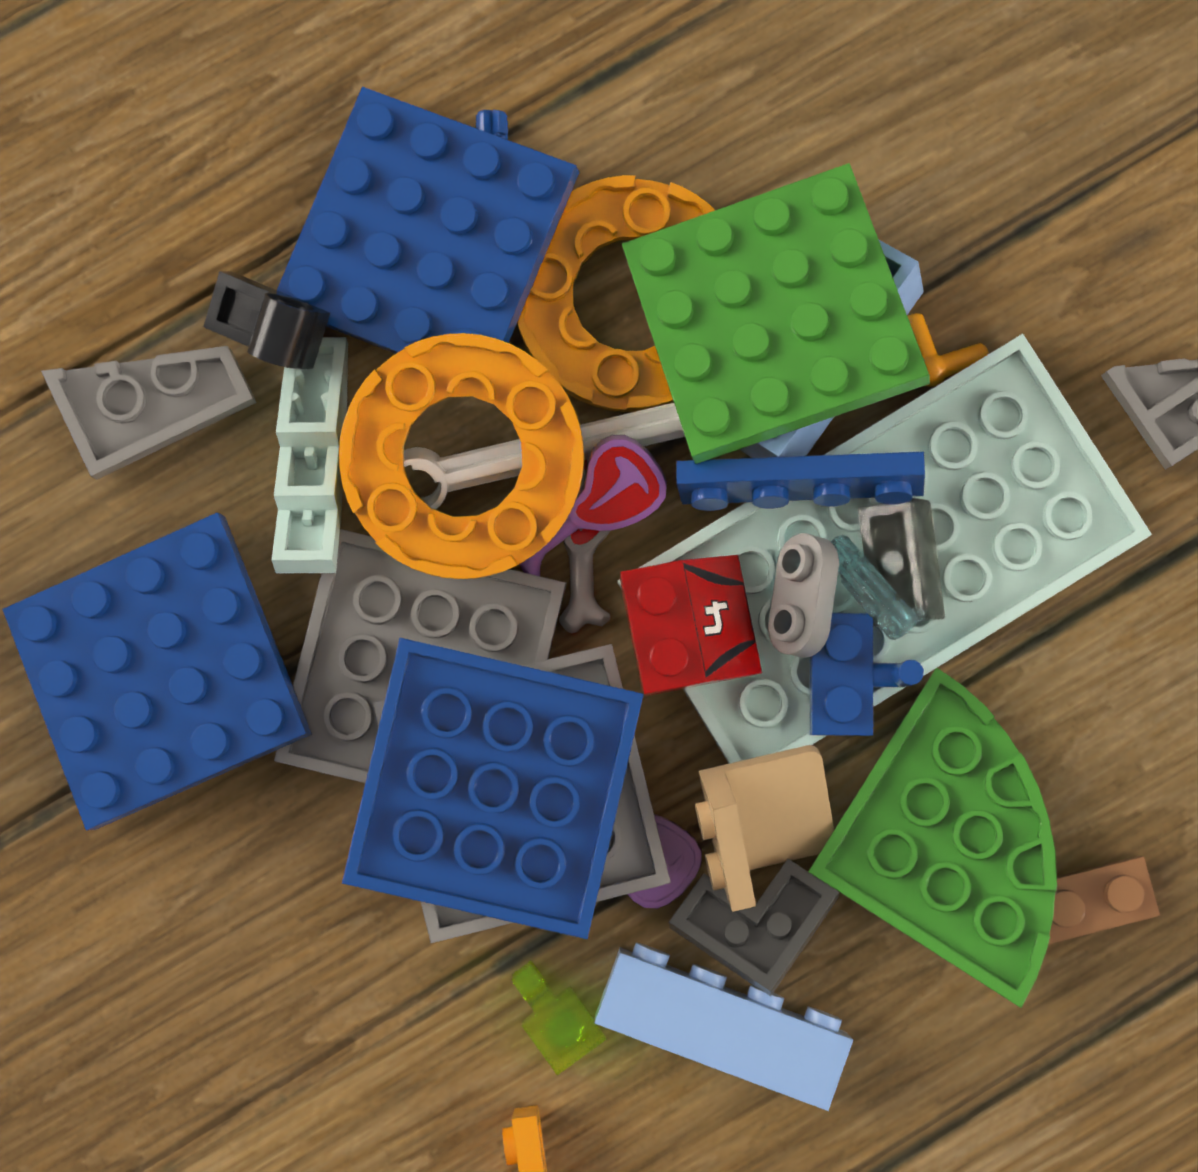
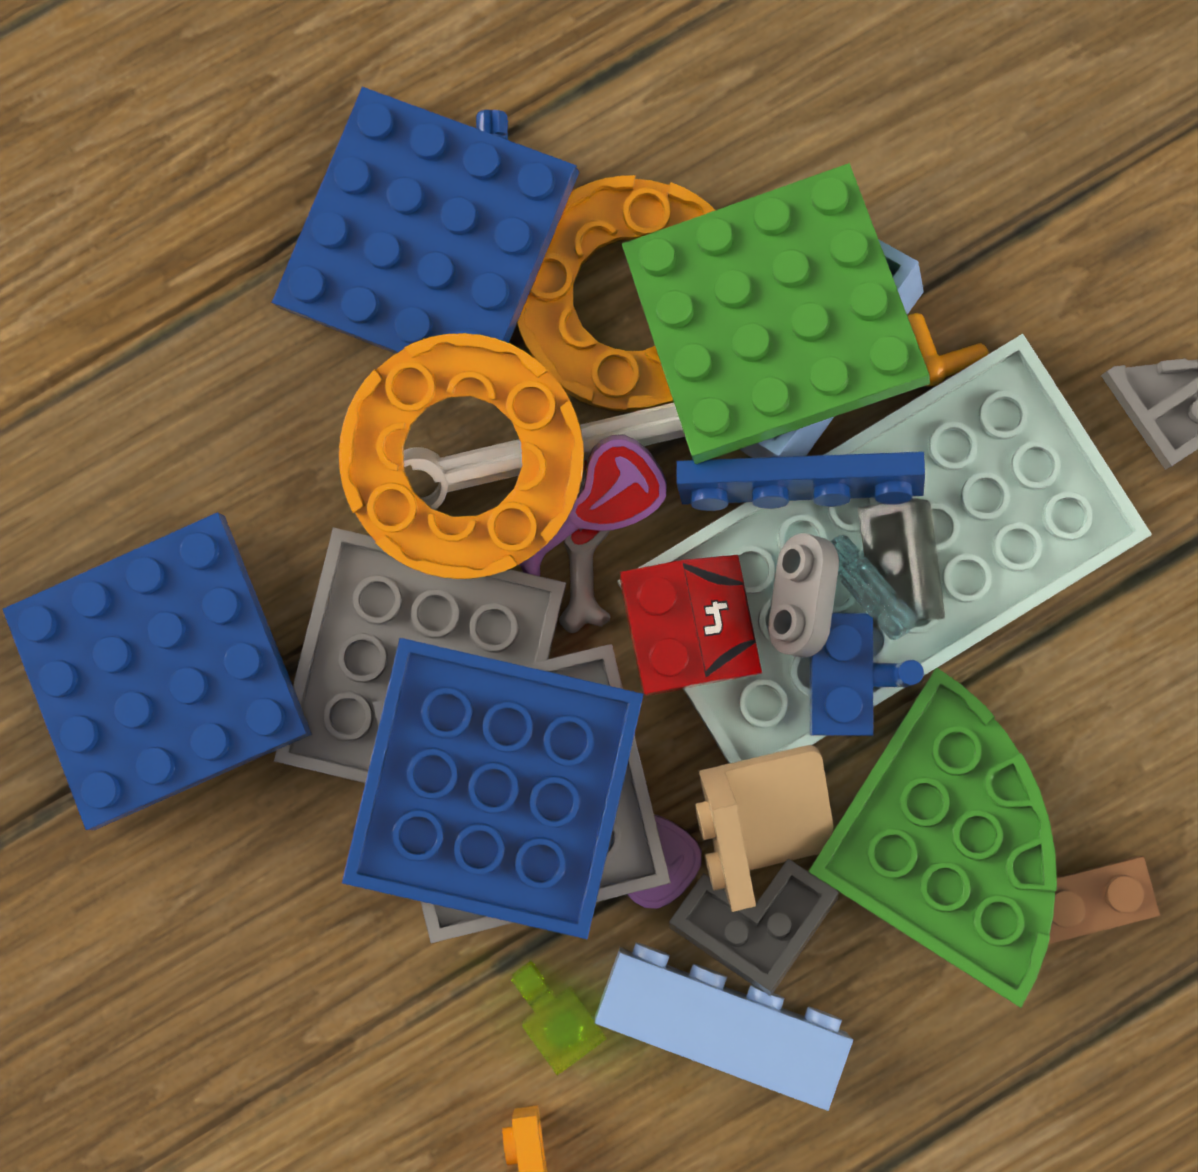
light grey wing [41,346,257,480] -> none
black plate [203,271,330,369] -> none
light aqua slope [272,337,348,573] -> none

